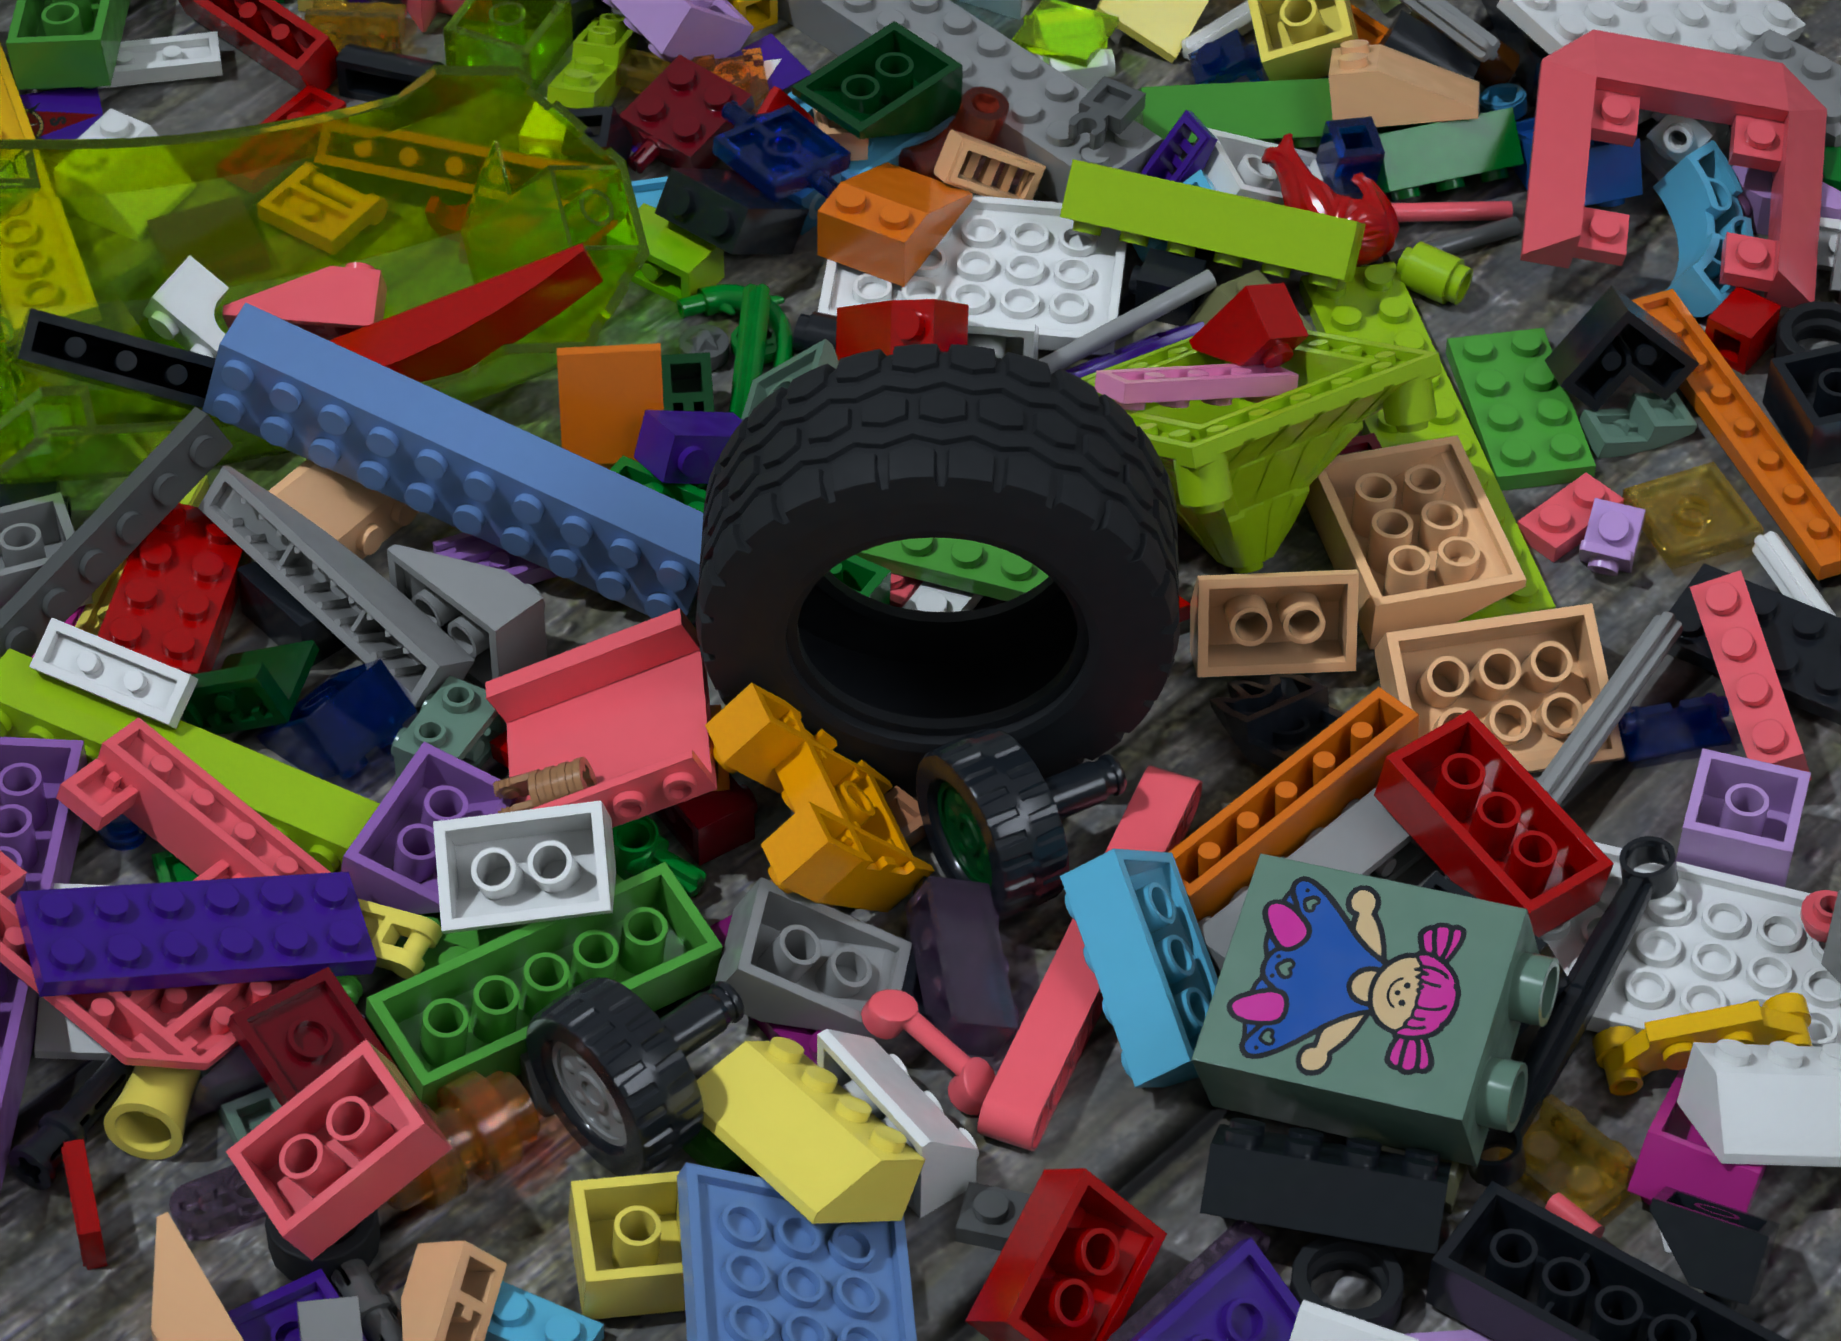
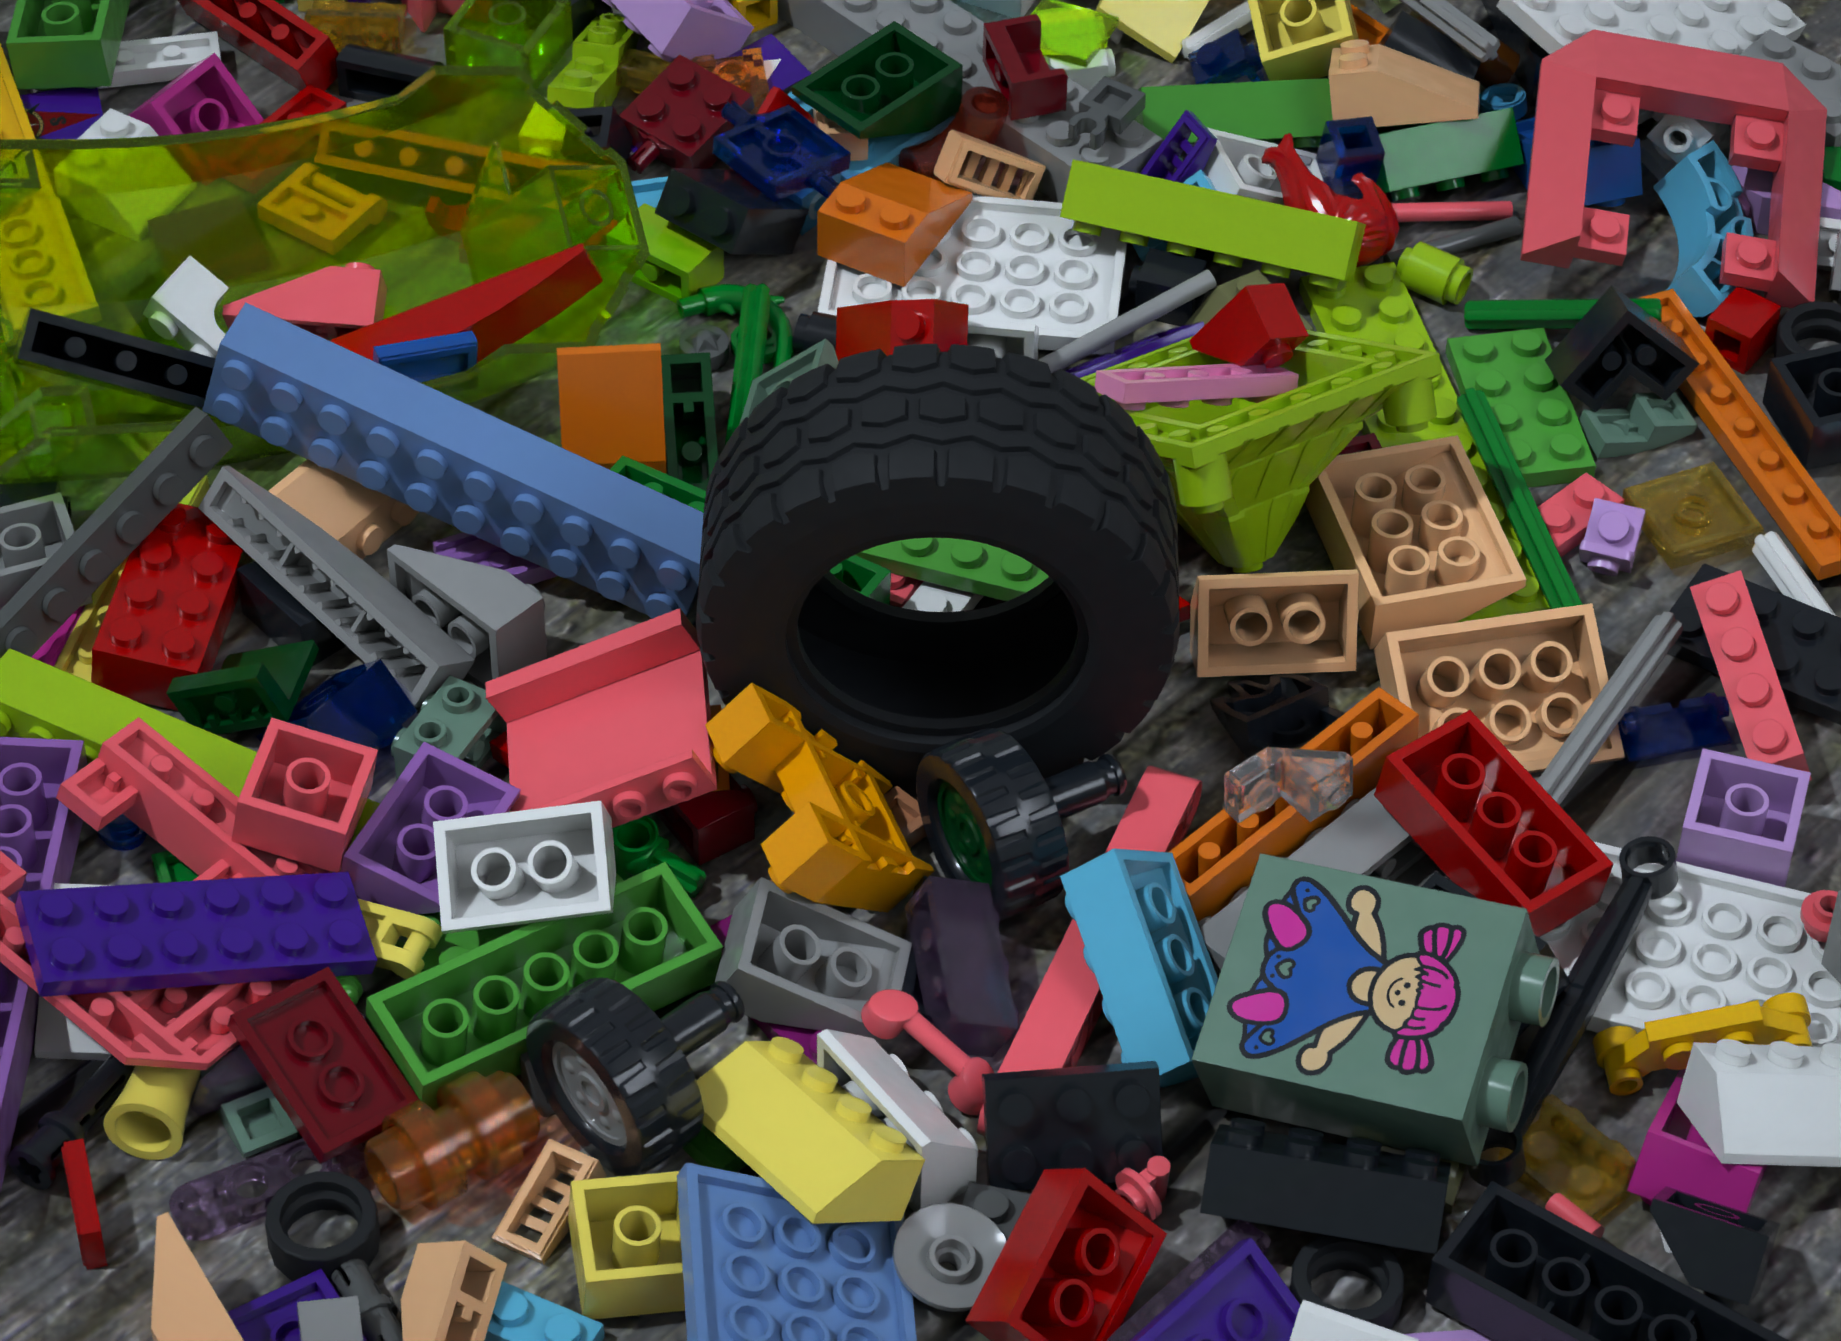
white plate [29,618,199,729] -> none
coral brick [225,1039,453,1260] -> none
medium nougat hinge [493,757,597,813] -> none
dark purple brick [634,410,743,484] -> none
none -> dark pink slope [128,53,264,184]
none -> coral brick [232,717,378,872]
none -> blue tile [373,330,478,388]
none -> light nougat slope [492,1138,607,1264]
none -> light grey dish [893,1203,1007,1311]
none -> black plate [982,1061,1163,1191]
none -> dark red panel [983,14,1068,121]
none -> coral plate [1115,1156,1171,1221]
none -> clear slope [1224,747,1353,823]
none -> green axle [1456,387,1583,609]
none -> green axle [1464,298,1662,330]

